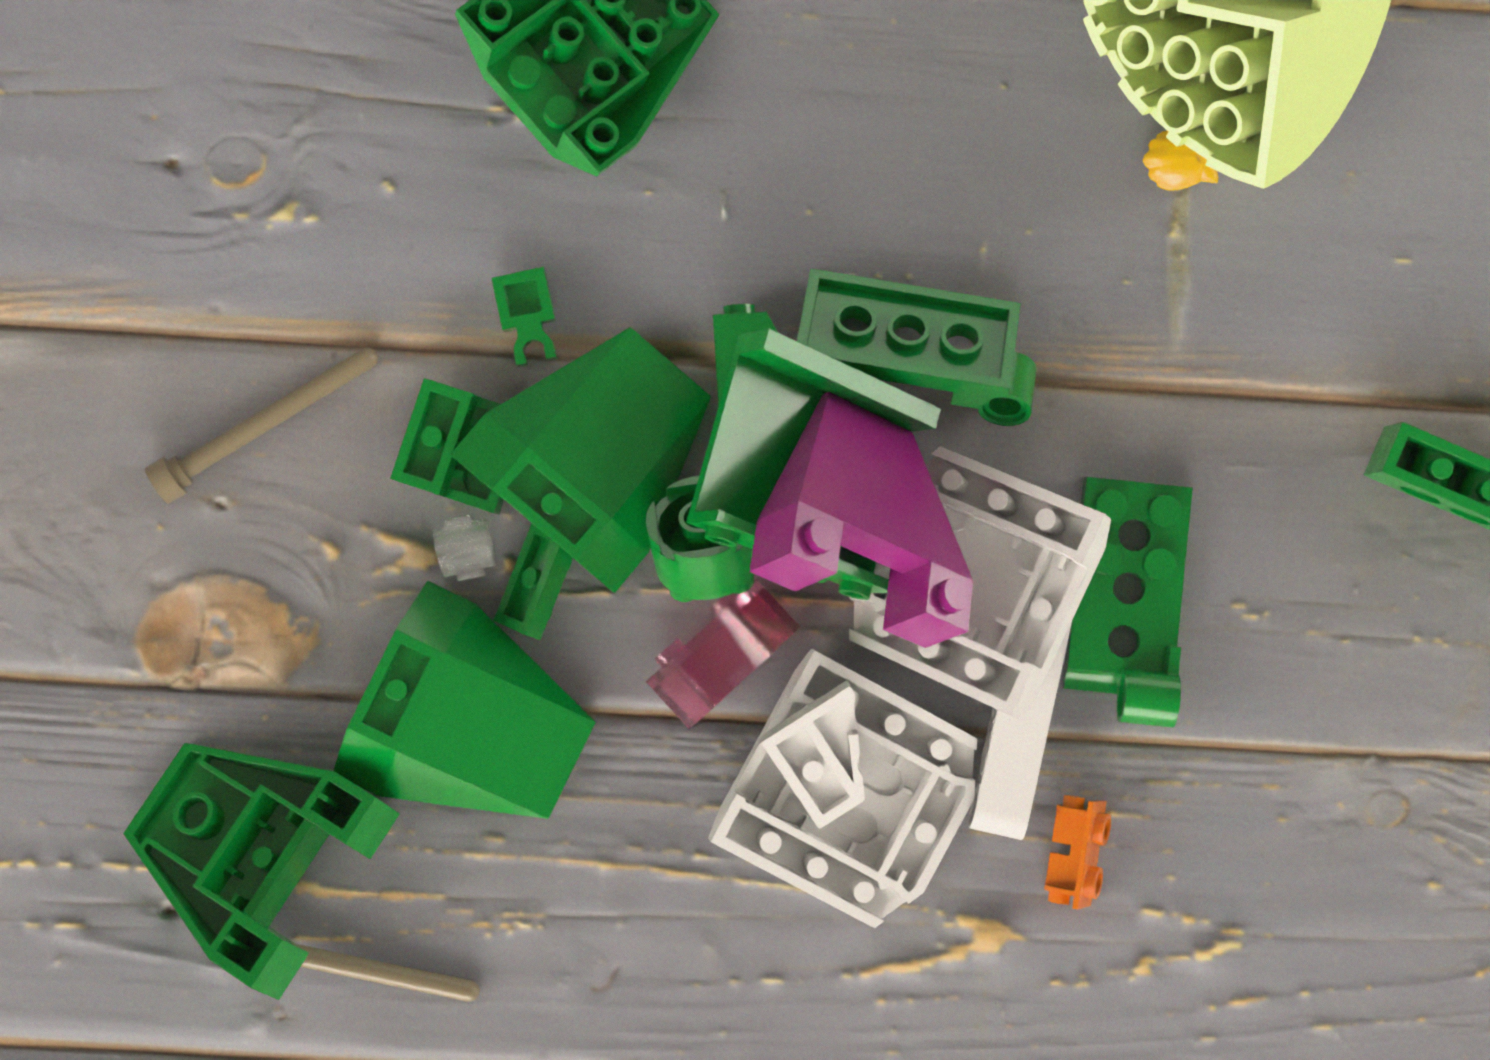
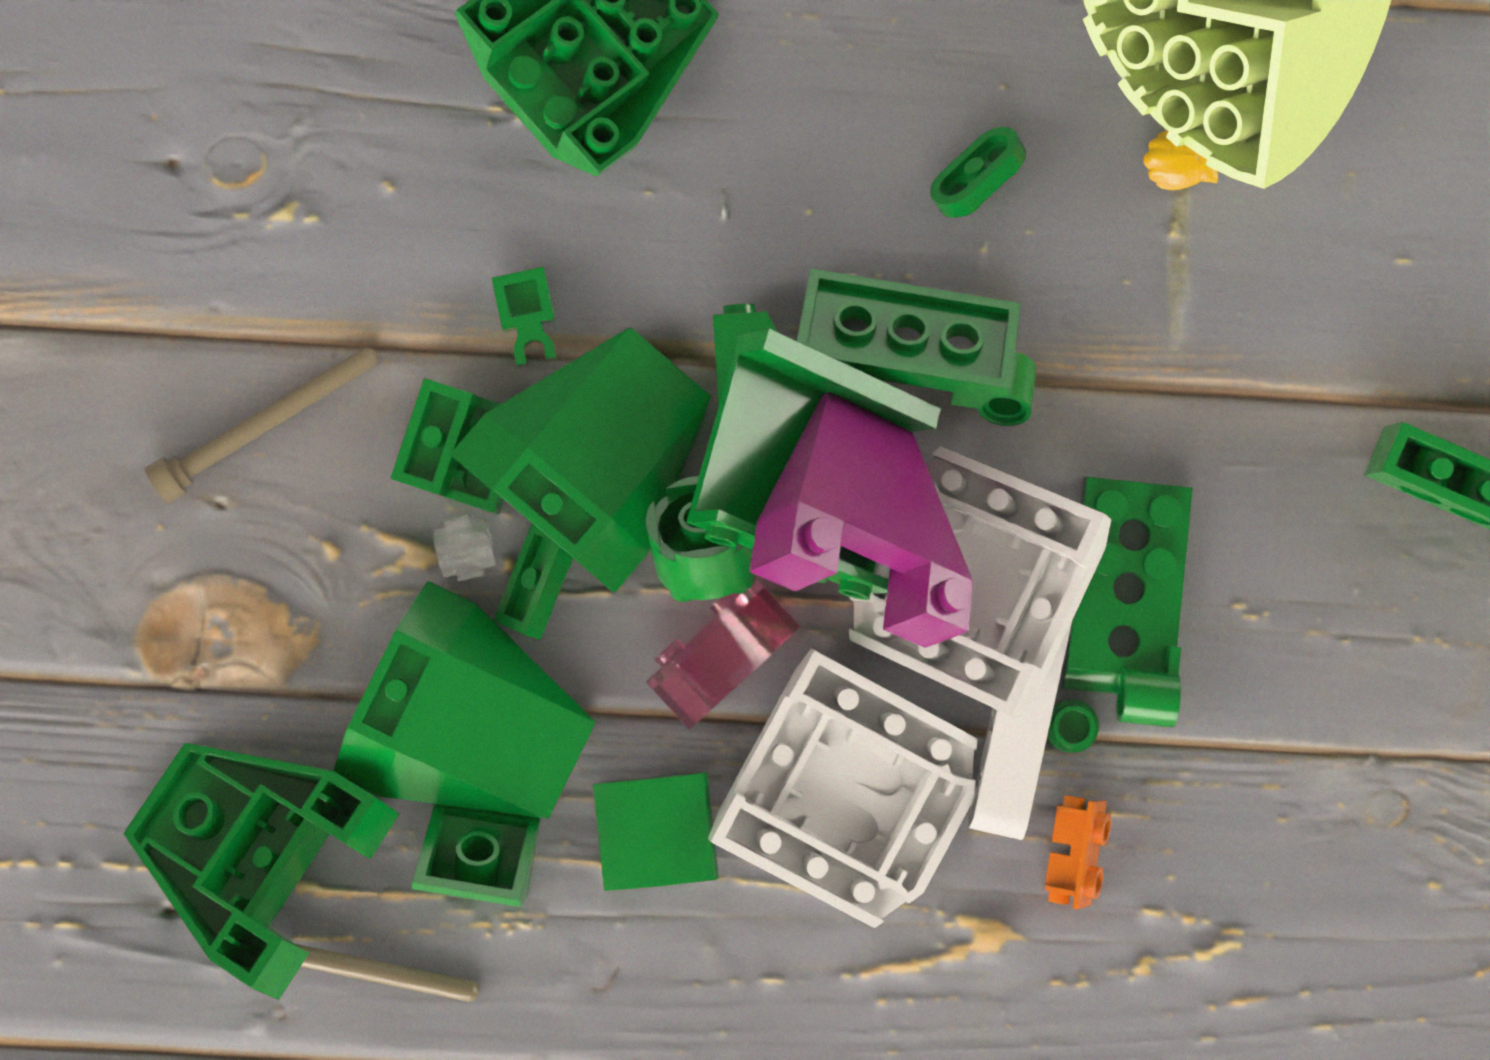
white wing [759,680,865,829] -> none
none -> green slope [412,804,541,907]
none -> green slope [593,772,719,891]
none -> green plate [930,127,1026,218]
none -> green plate [1047,699,1099,753]

